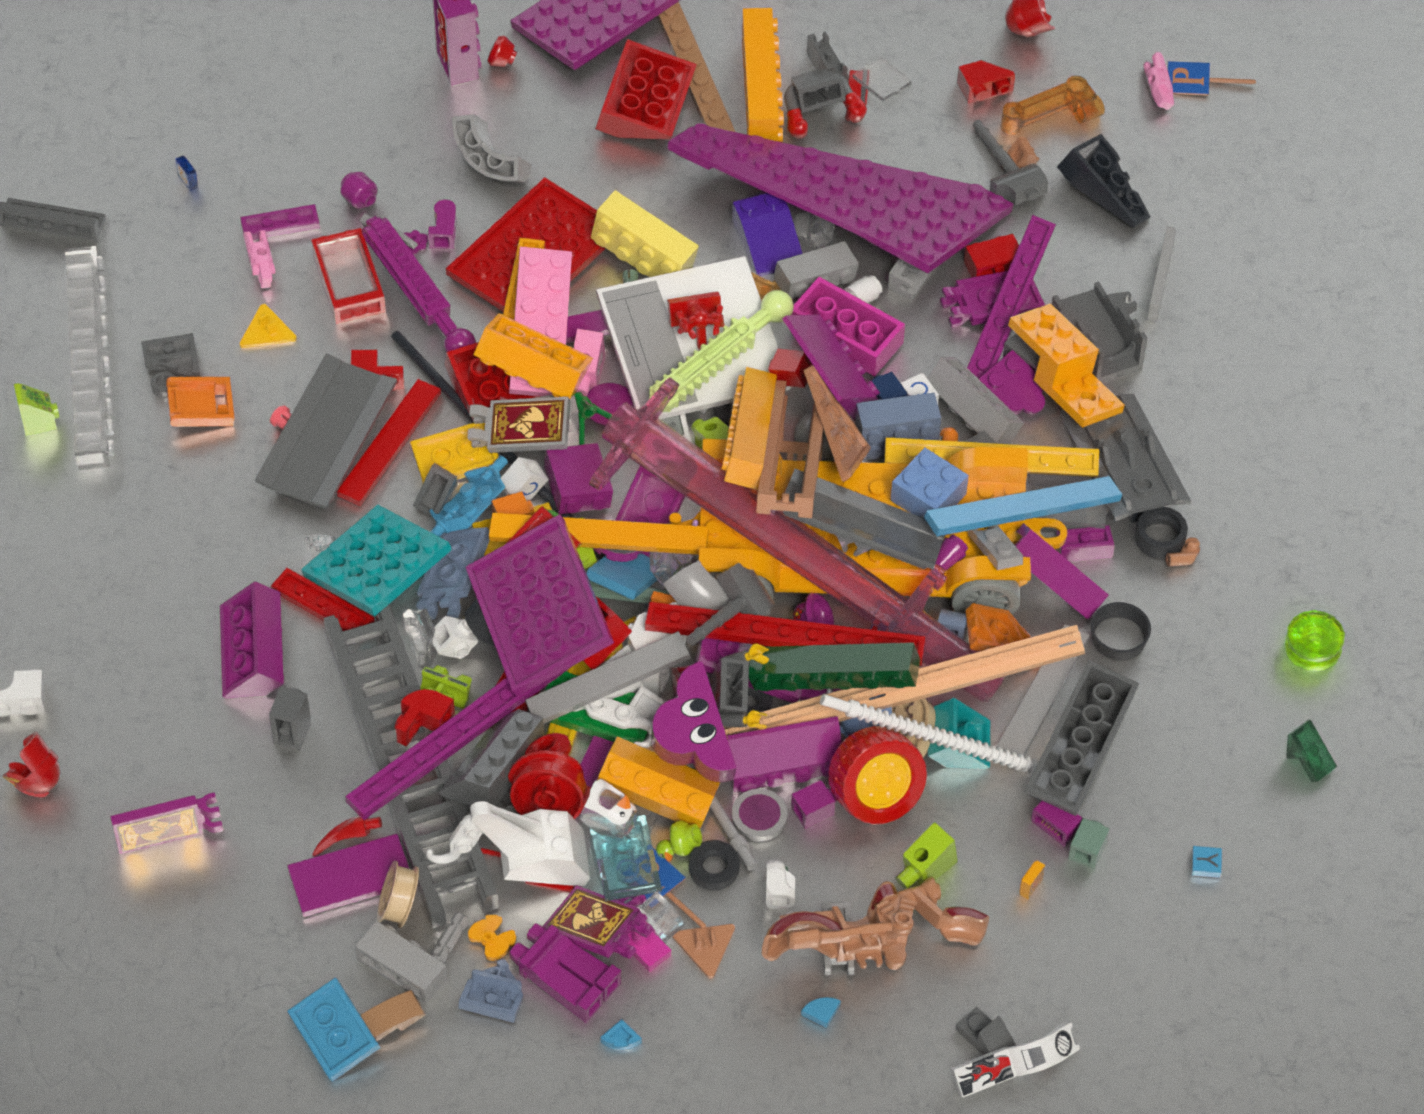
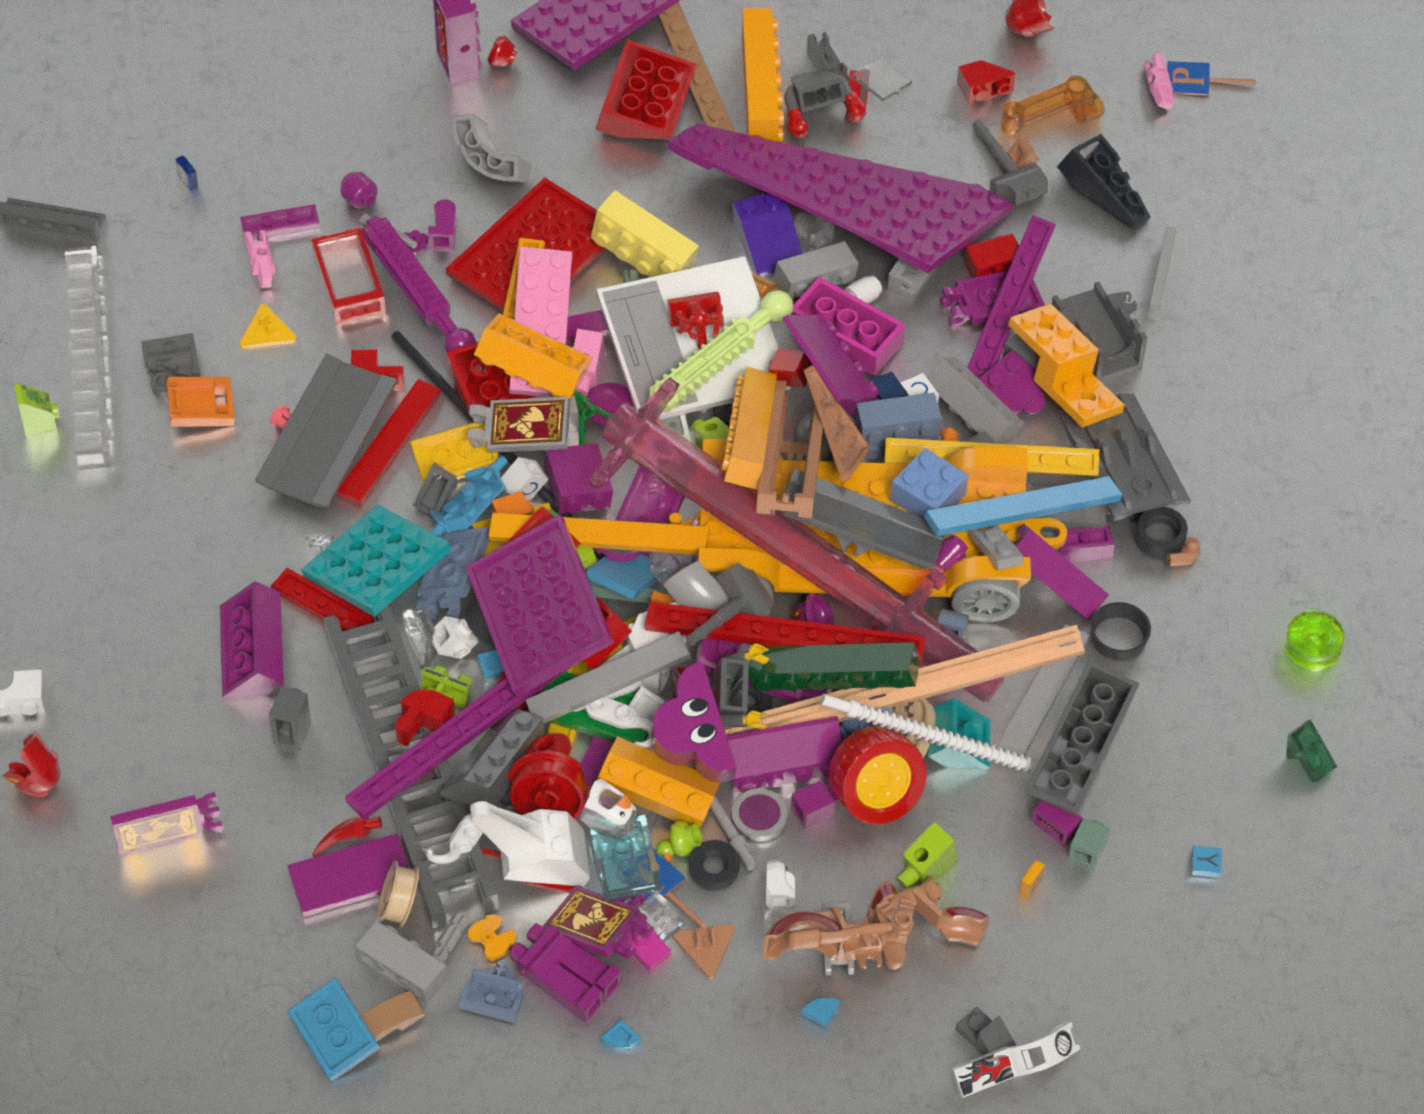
orange wing [966,603,1031,651] -> none
none -> dark azure tile [477,650,504,682]

